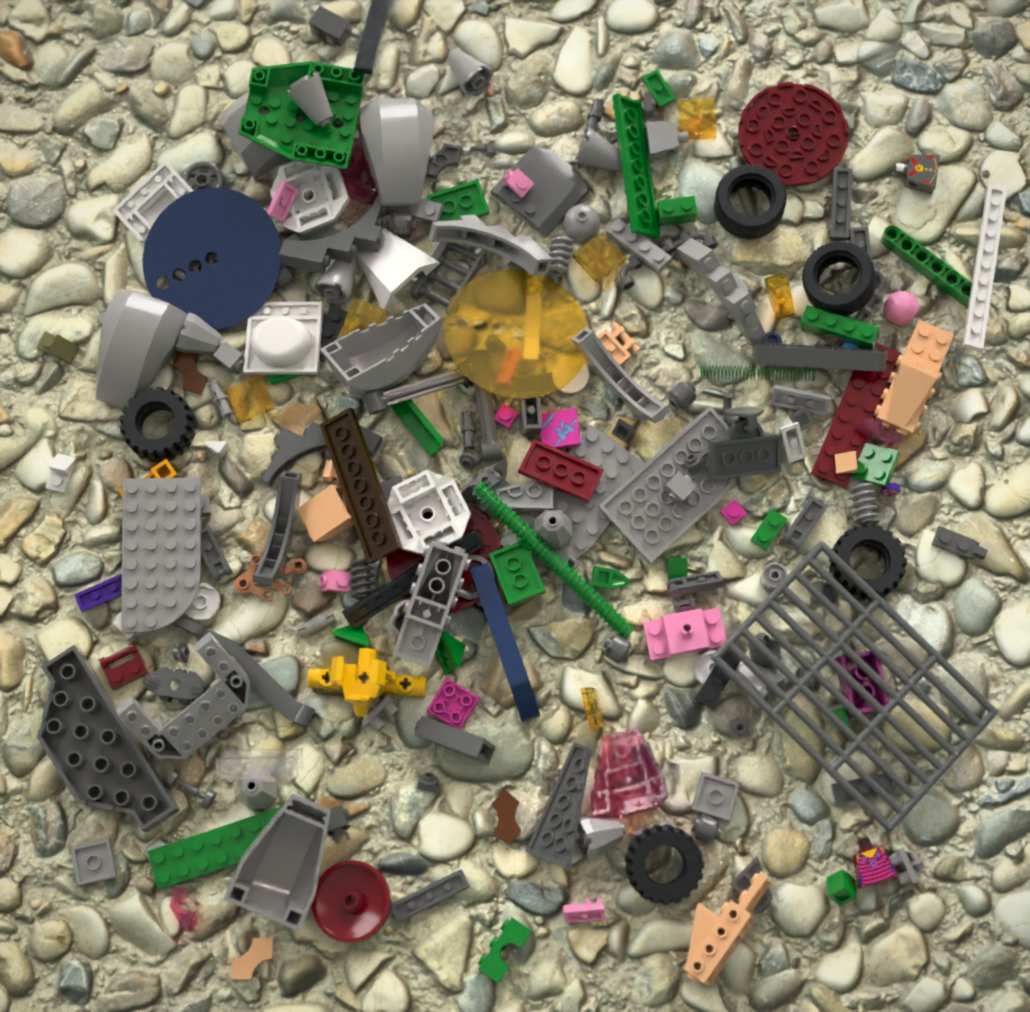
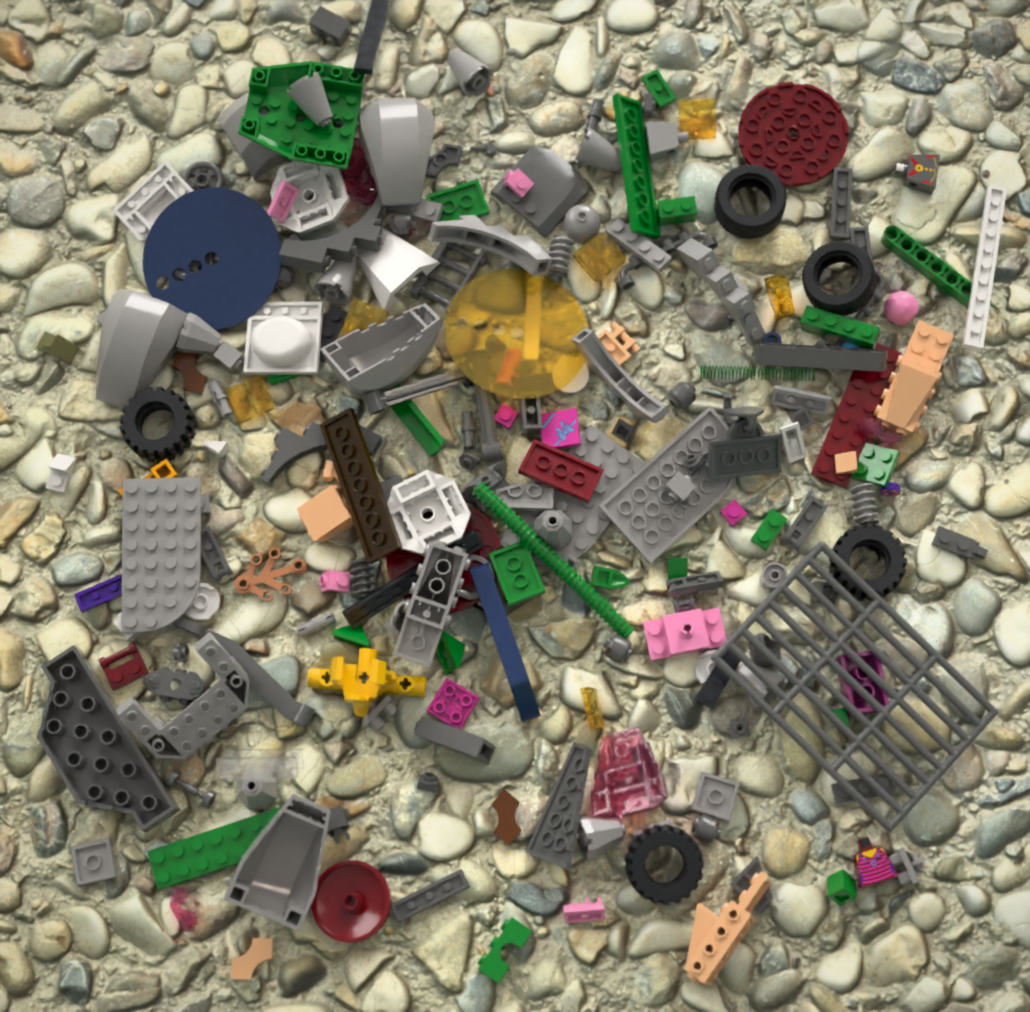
dark grey arch [252,471,302,586] -> none

